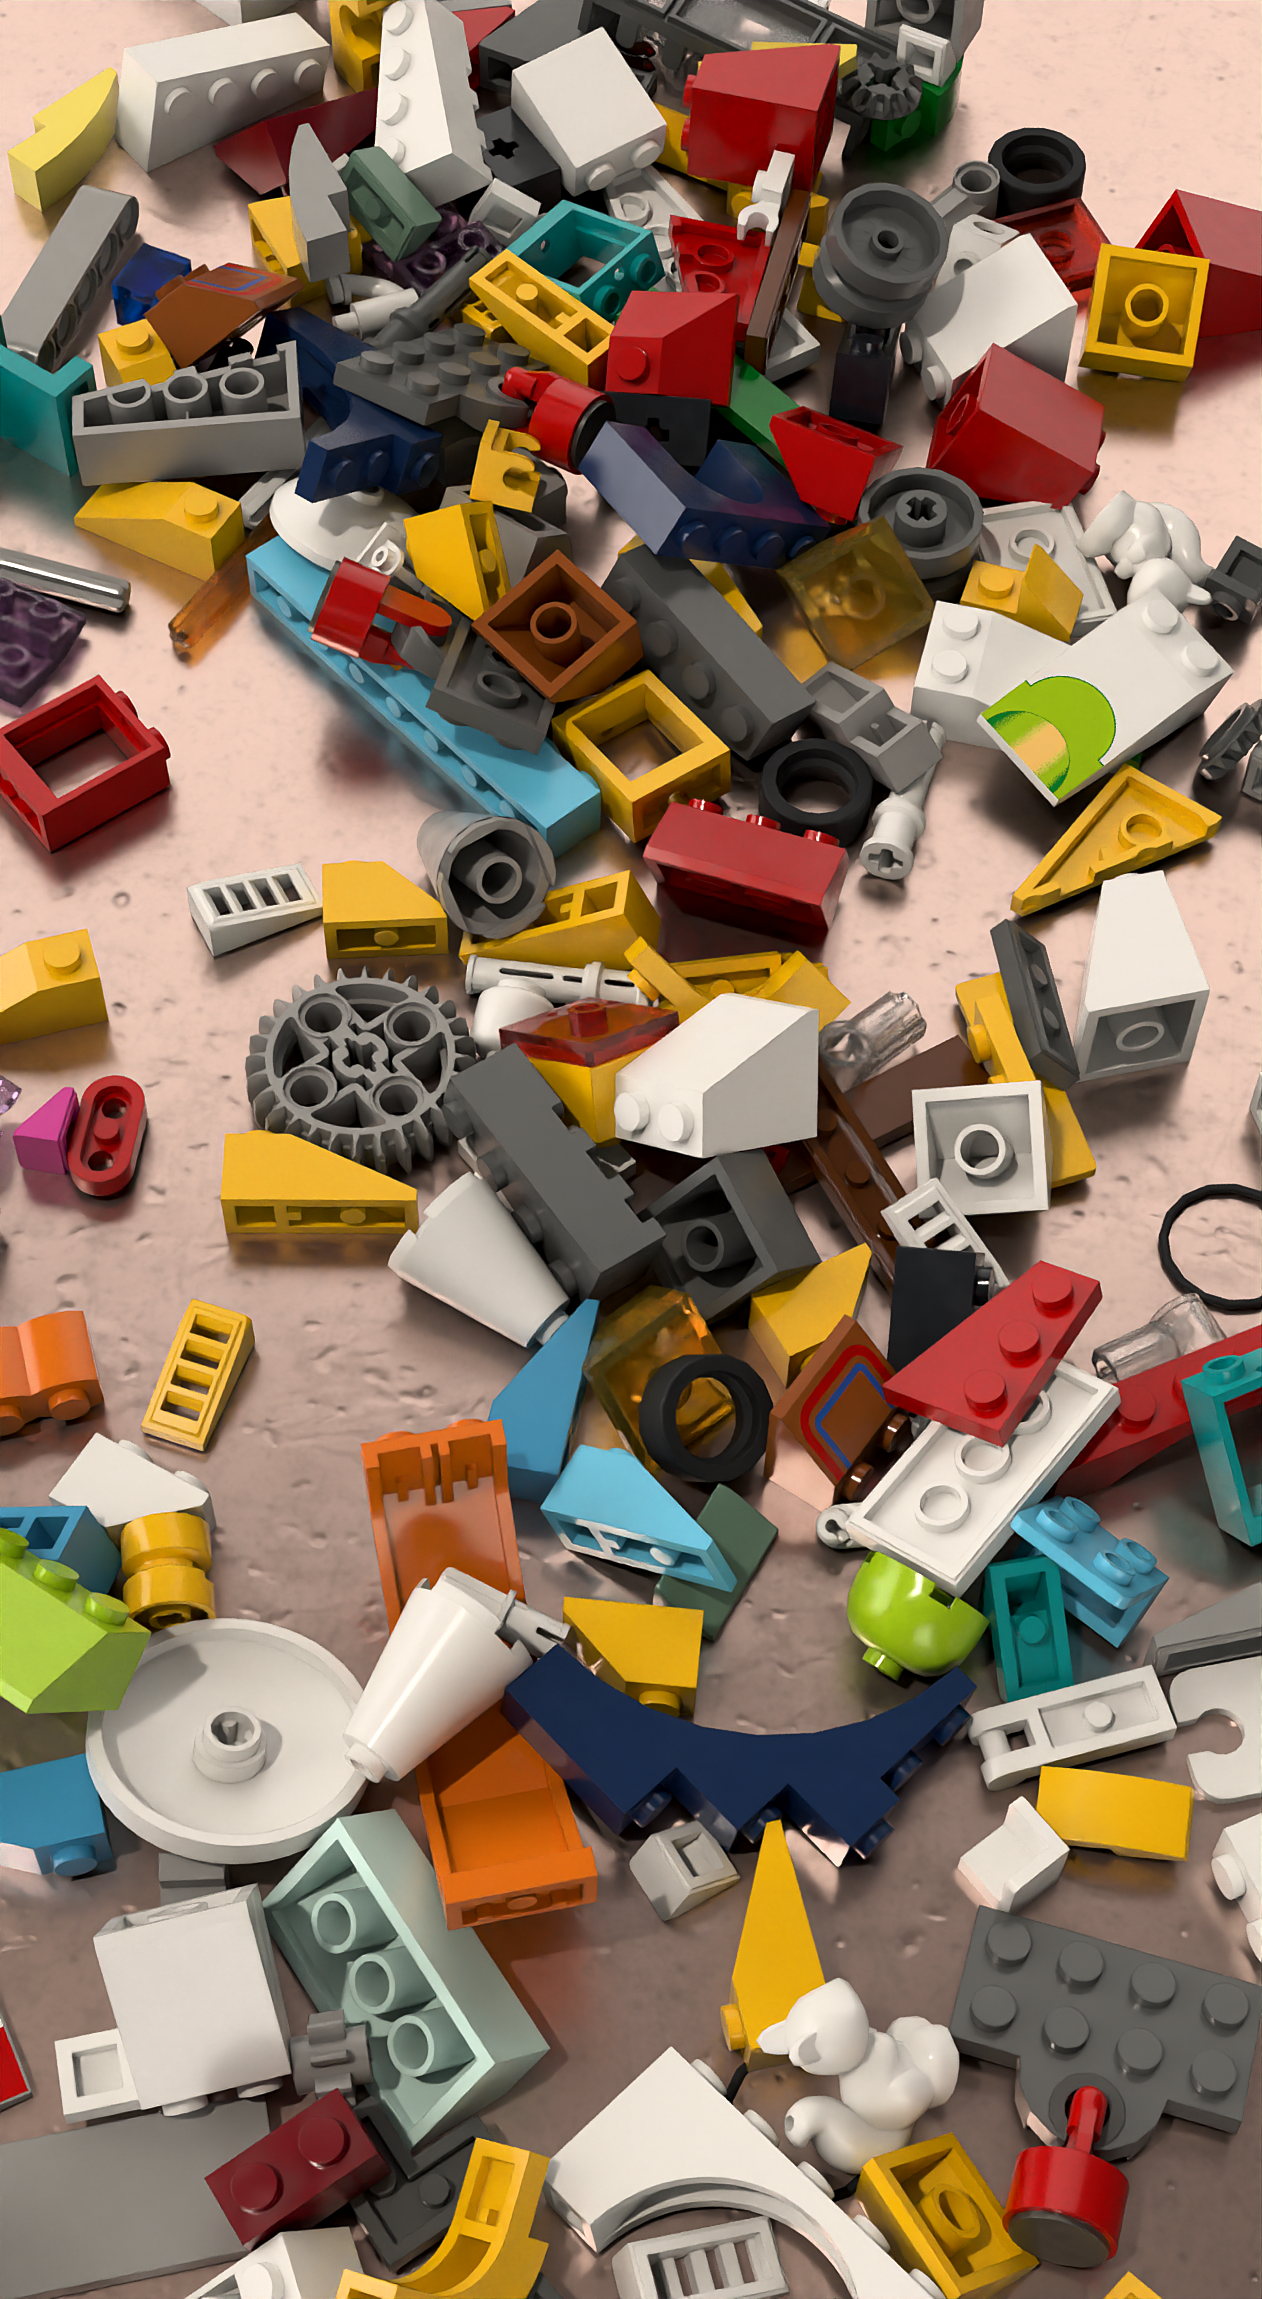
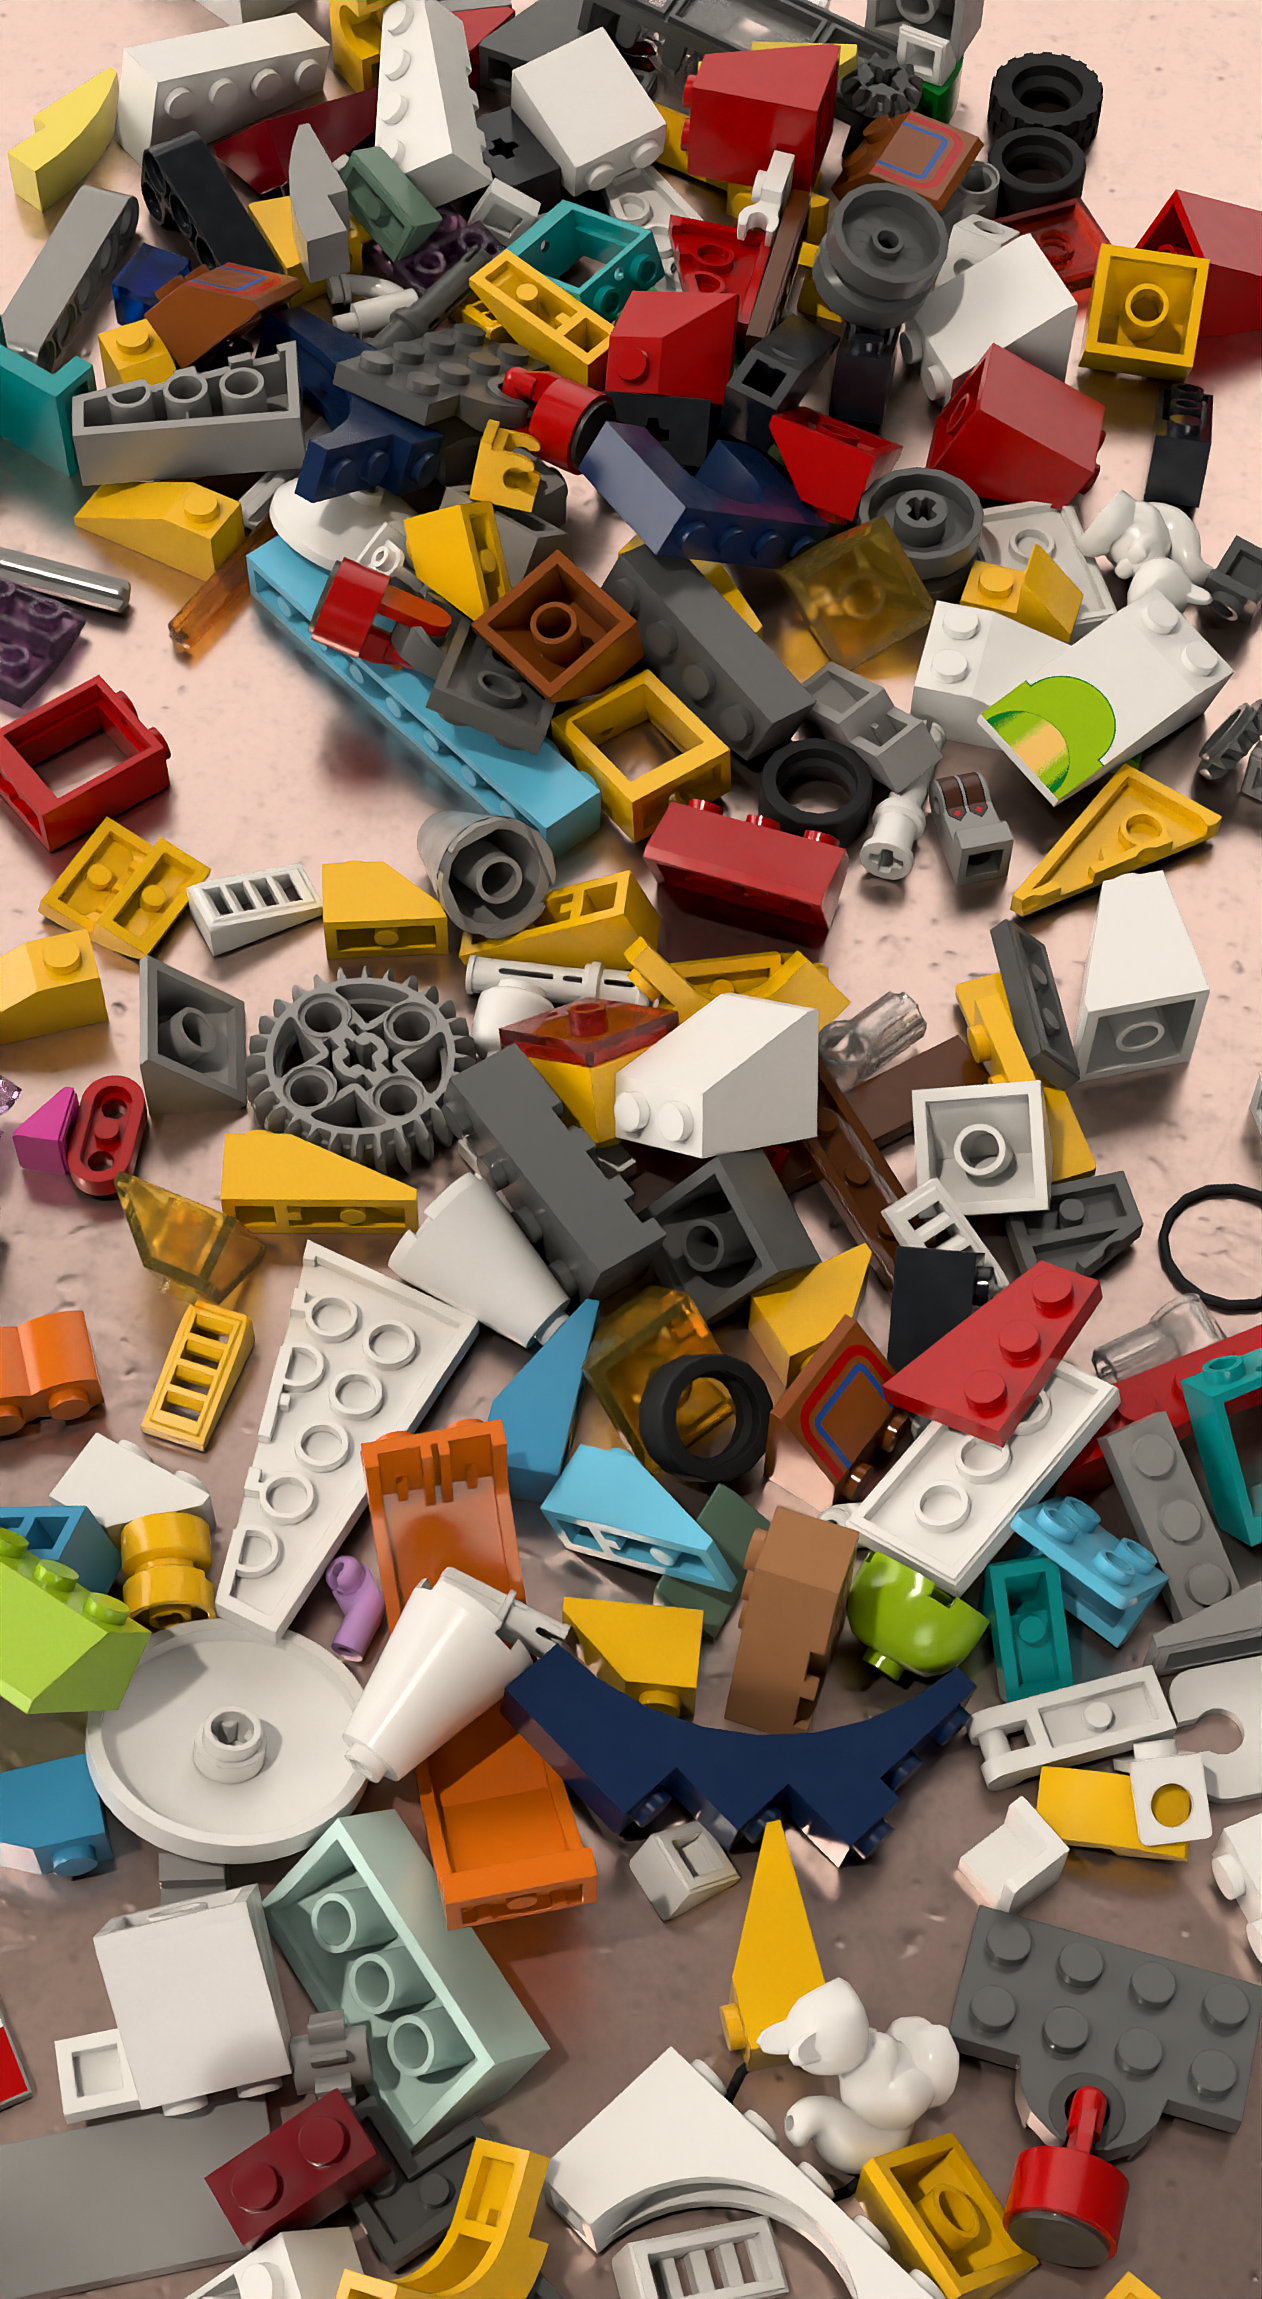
none -> yellow slope [38,816,212,960]
none -> clear yellow slope [114,1170,268,1307]
none -> light grey slope [139,955,247,1115]
none -> black beam [141,130,291,306]
none -> white wing [215,1240,479,1646]
none -> lavender arm [325,1555,386,1662]
none -> black slope [718,314,841,453]
none -> medium nougat wedge [724,1506,860,1734]
none -> dark orange slope [830,110,984,211]
none -> light grey leg [929,771,1014,886]
none -> black tyre [987,52,1103,150]
none -> dark grey wing [1000,1171,1144,1277]
none -> light grey plate [1097,1411,1241,1624]
none -> white bracket [1113,1739,1212,1846]
none -> black slope [1144,383,1213,508]

